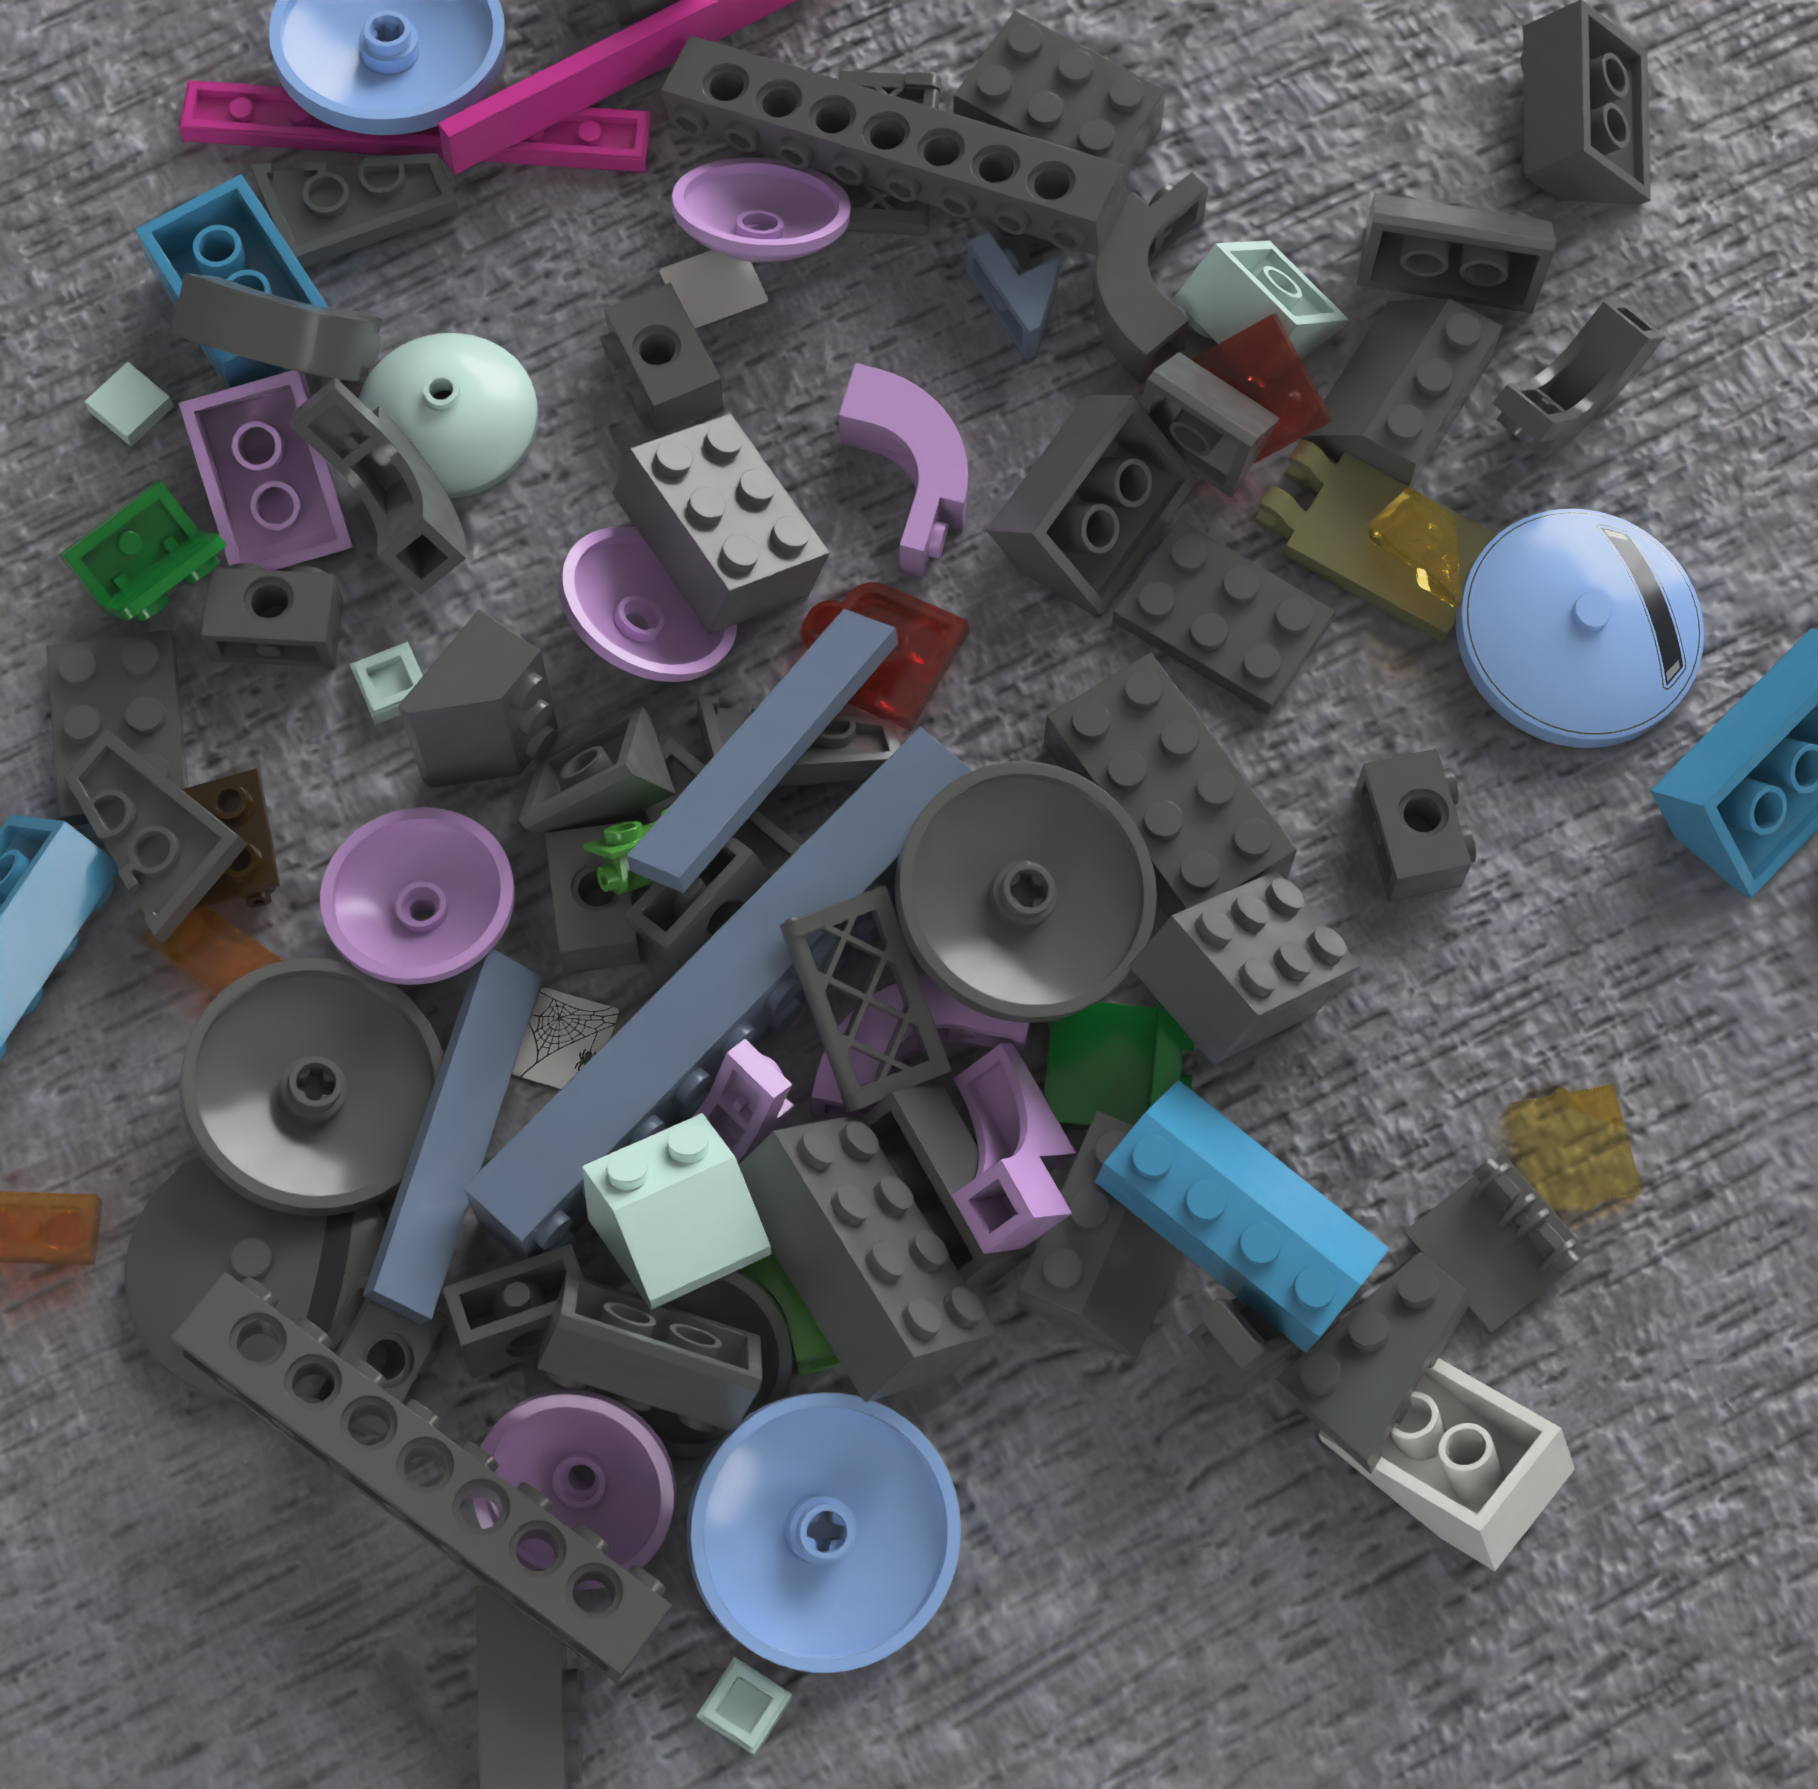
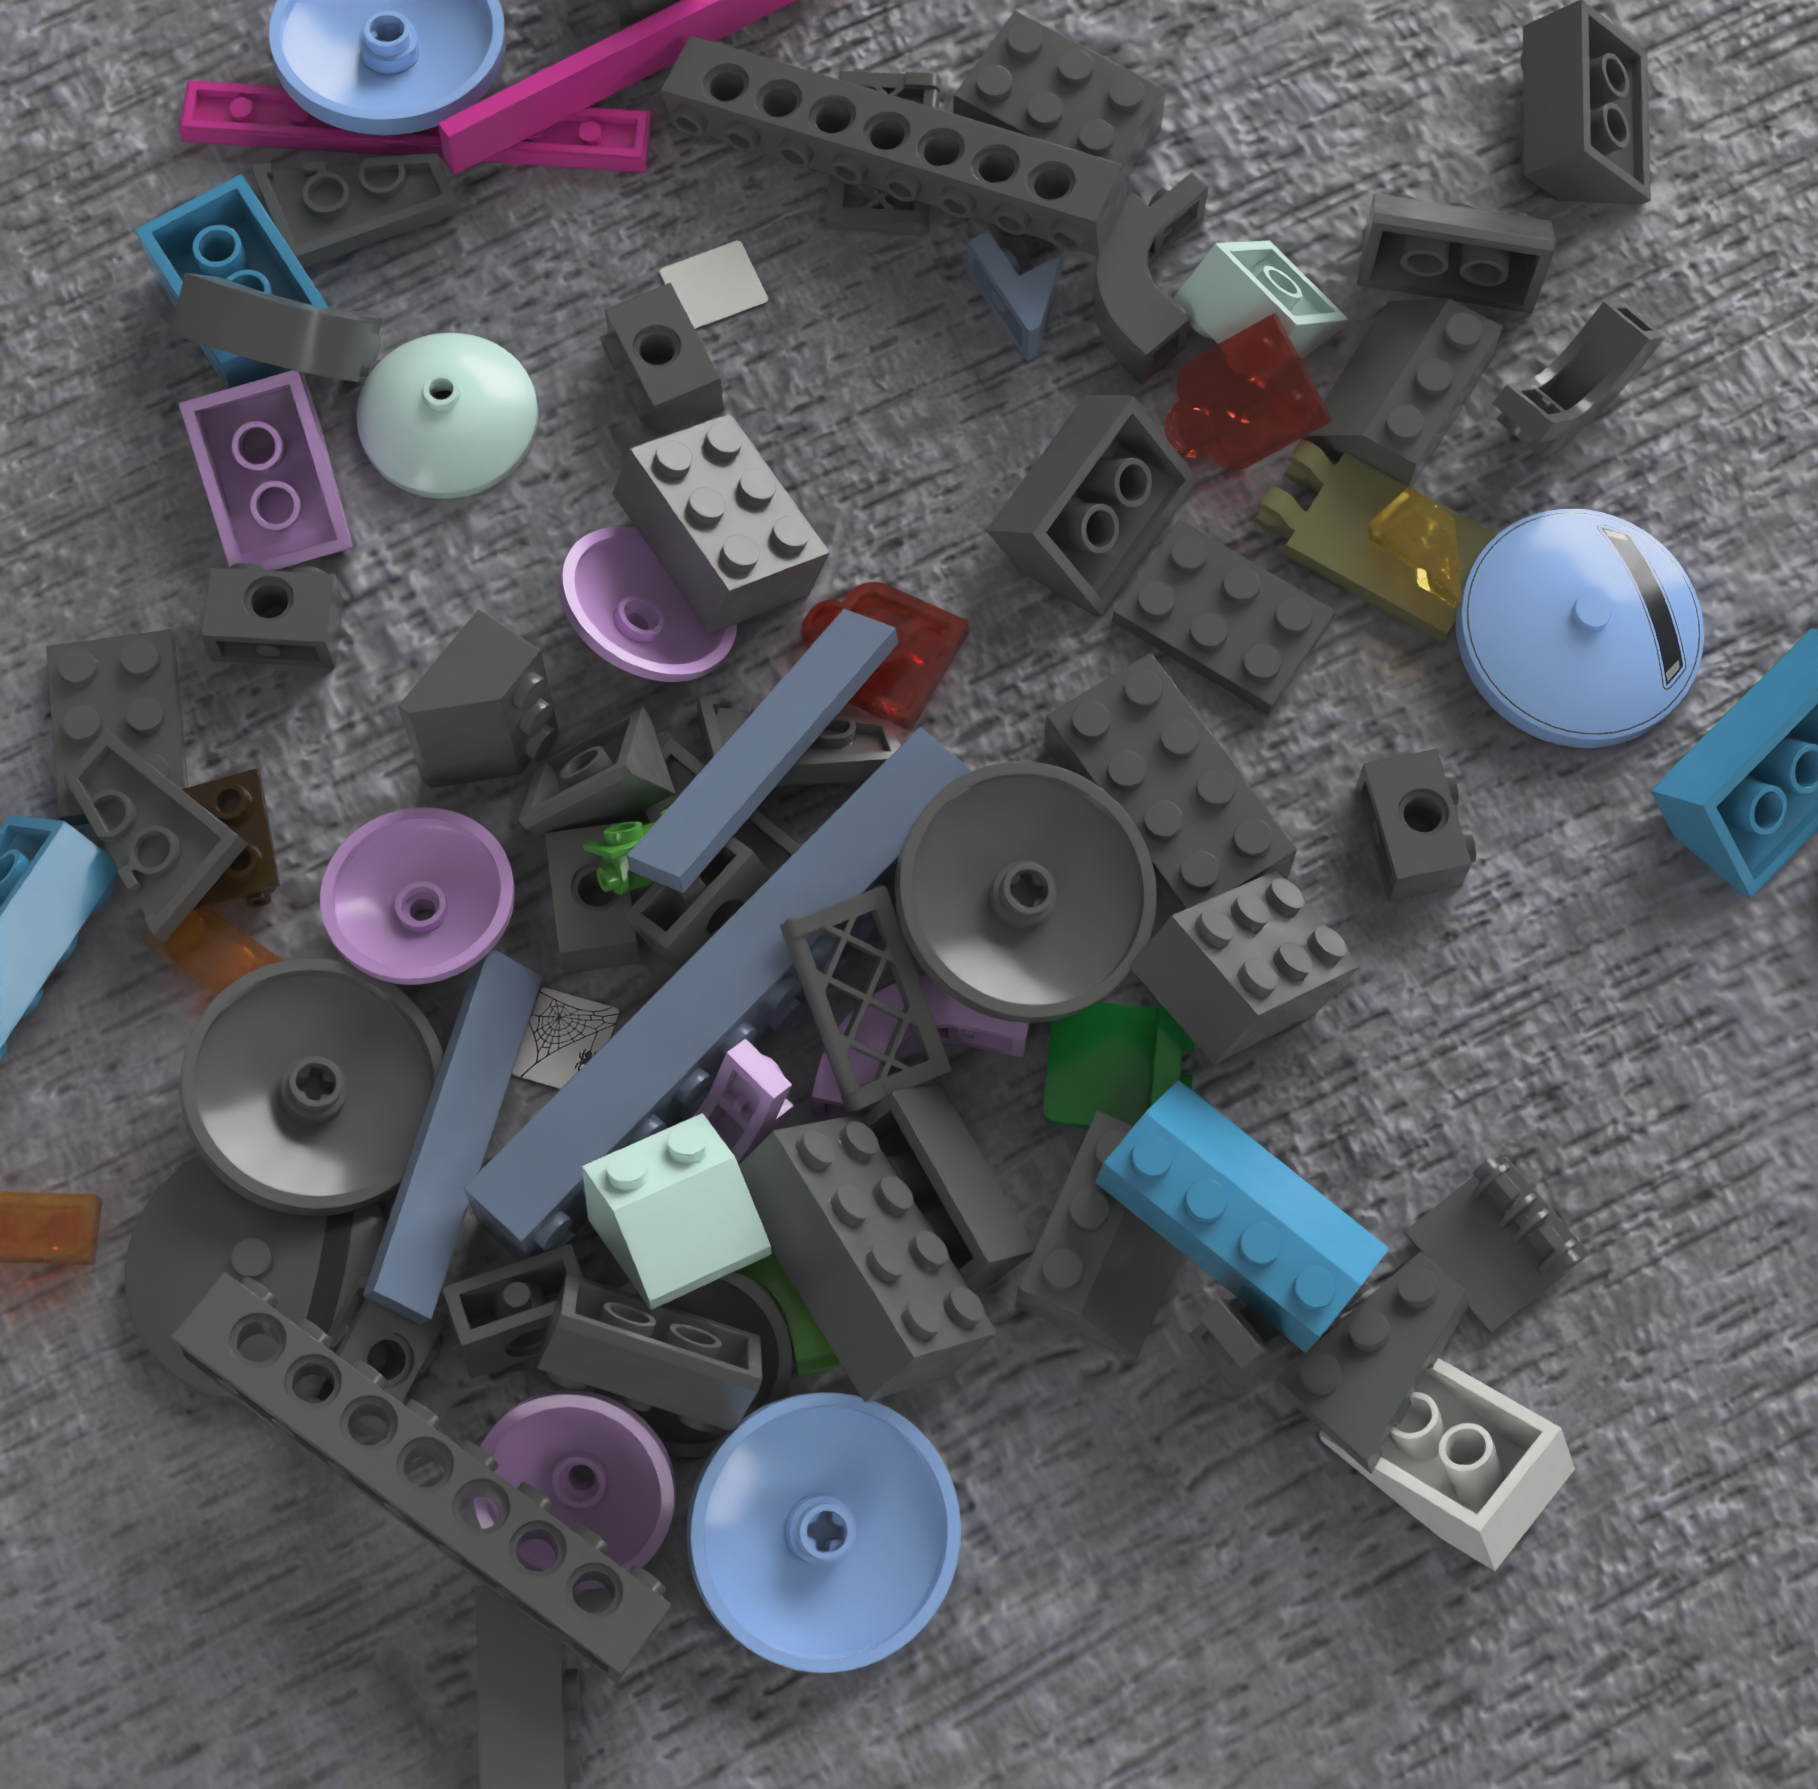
green bracket [59,480,226,622] -> none
light aqua tile [84,361,174,447] -> none
dark grey arch [290,377,466,595] -> none
light aqua tile [350,641,423,725] -> none
lavender dish [671,157,851,263] -> none
light aqua tile [696,1657,793,1756] -> none
lavender arch [839,363,968,578] -> none
lavender arch [951,1043,1077,1254] -> none
dark grey slope [1140,352,1281,498] -> none
clear yellow piece [1508,1084,1643,1211] -> none

